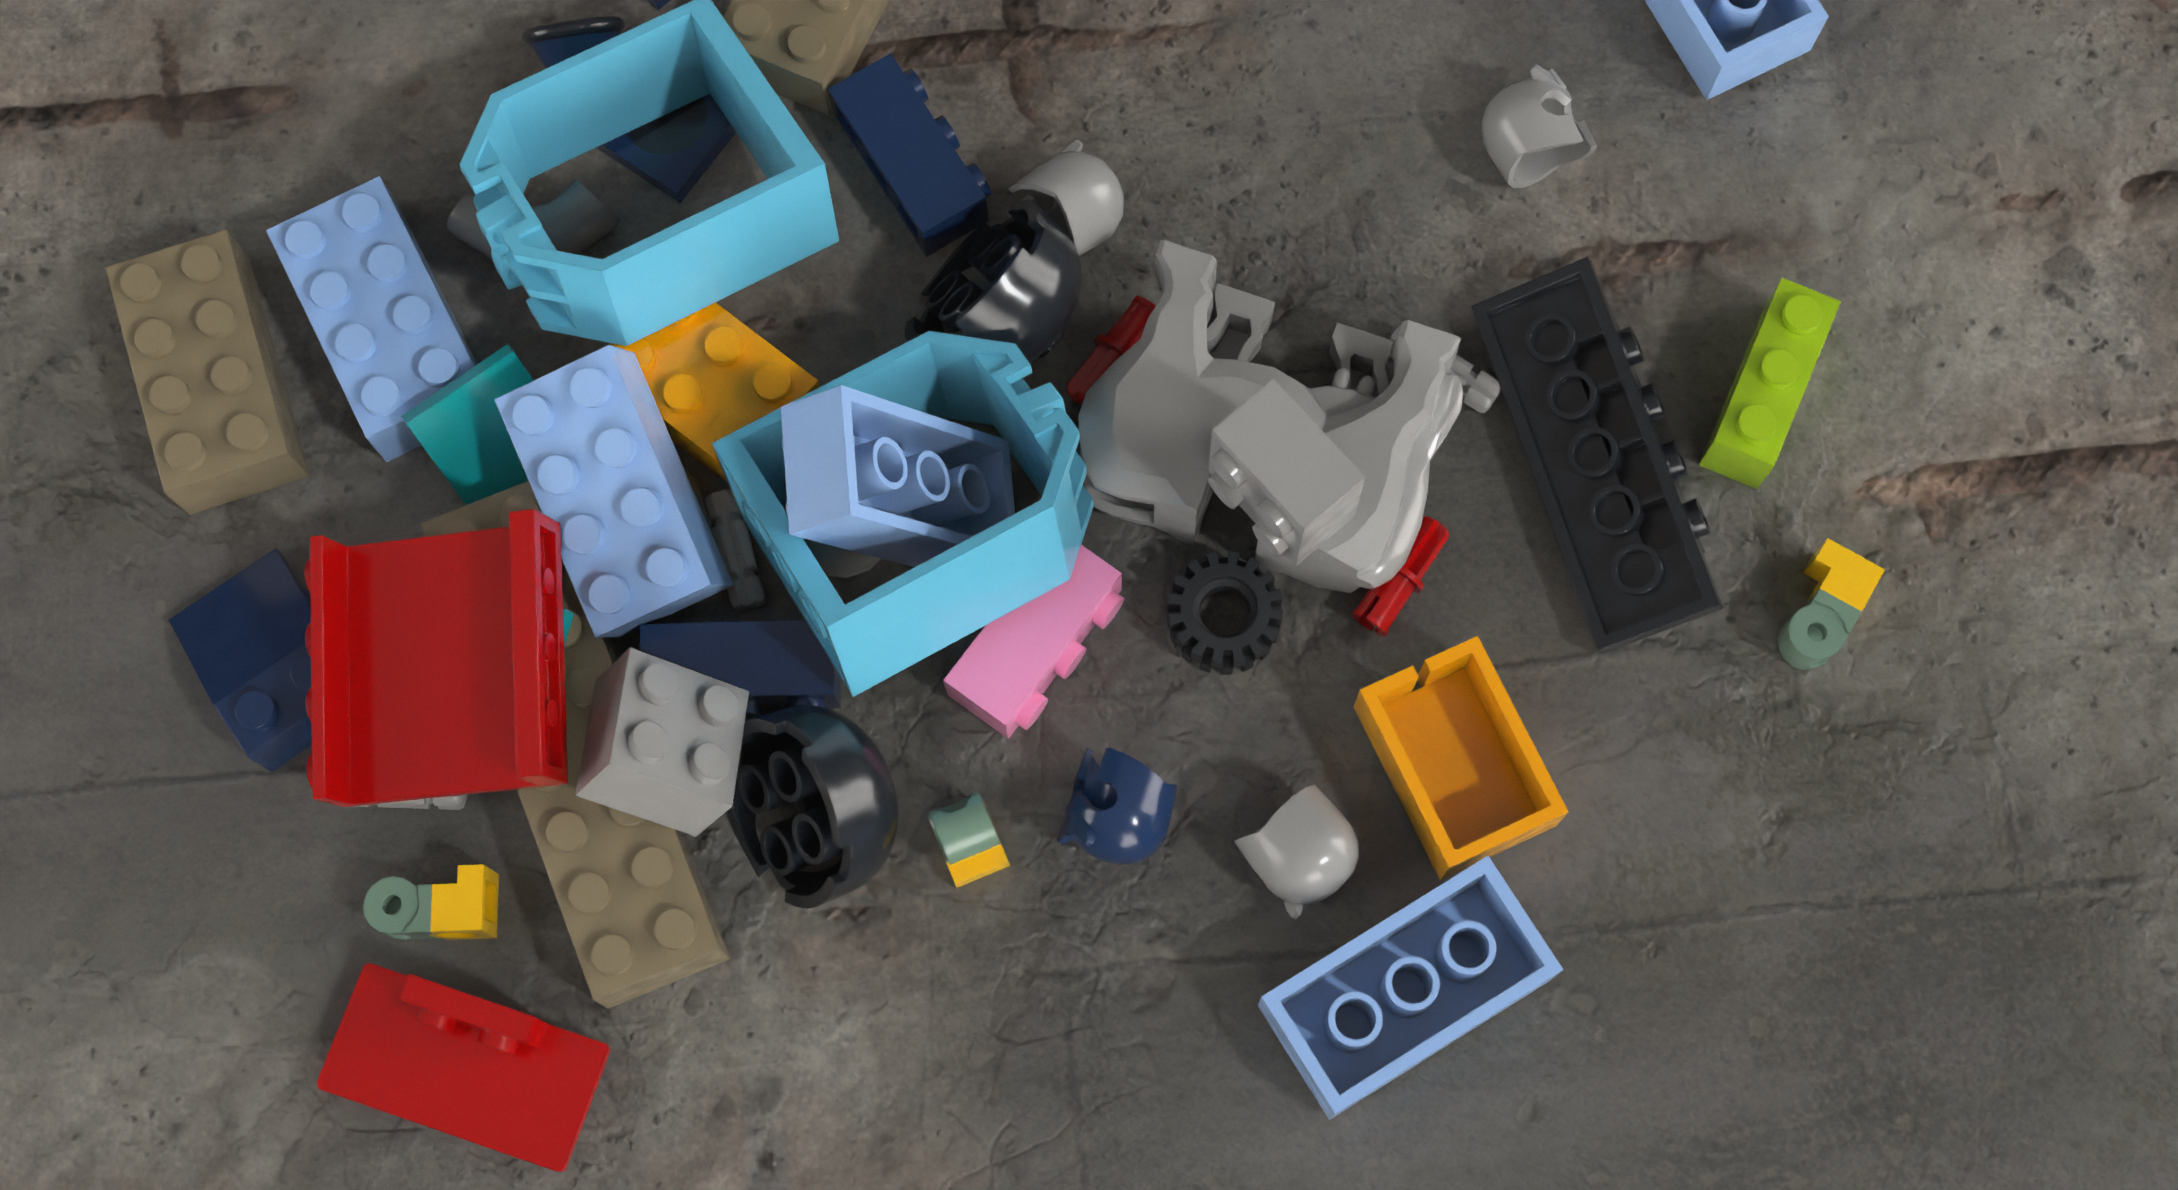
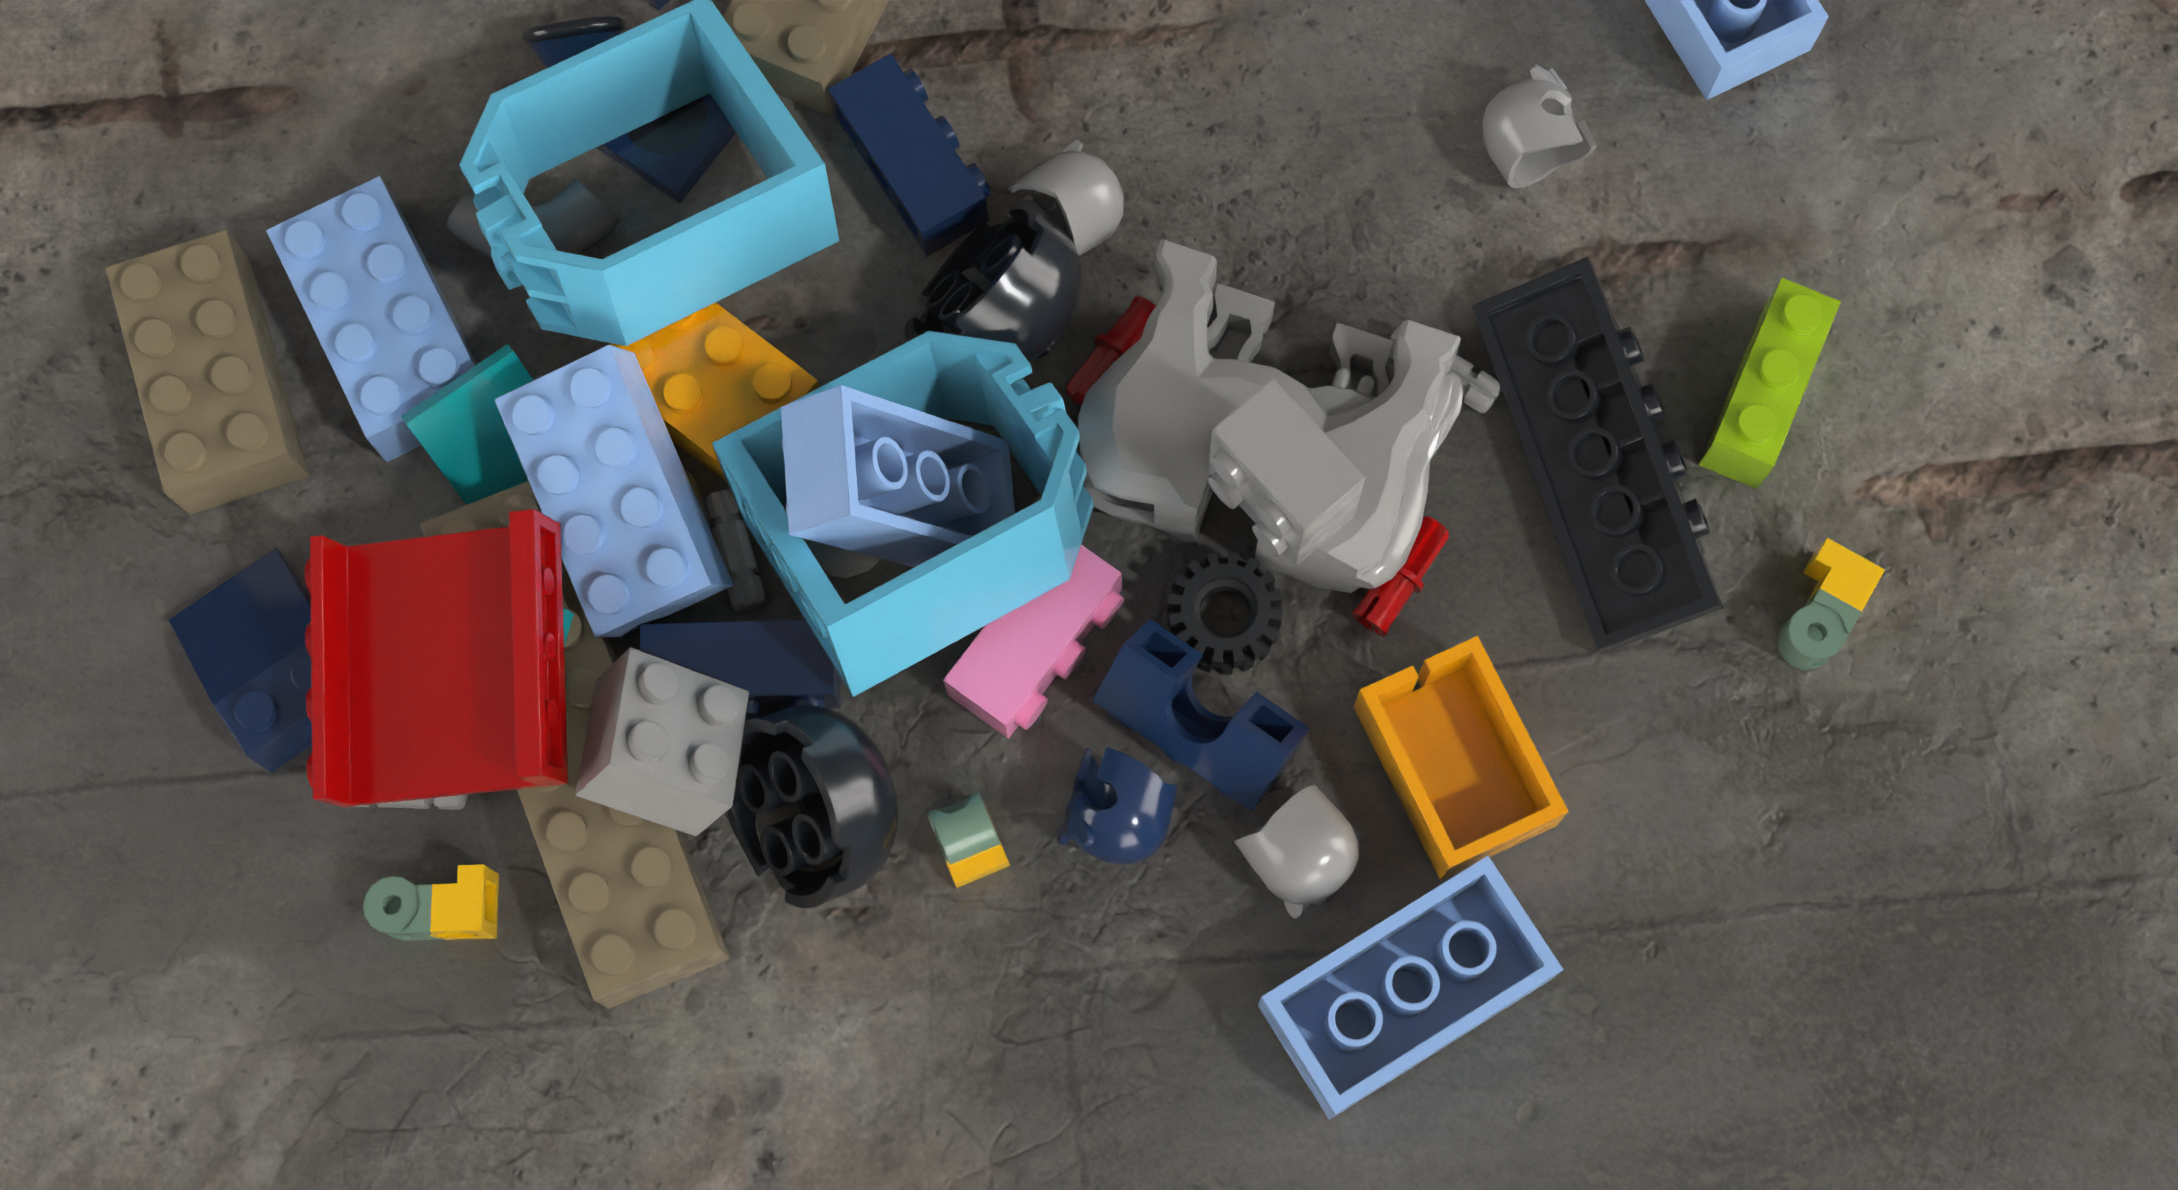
red bracket [316,963,611,1173] -> none
none -> dark blue arch [1092,619,1310,811]

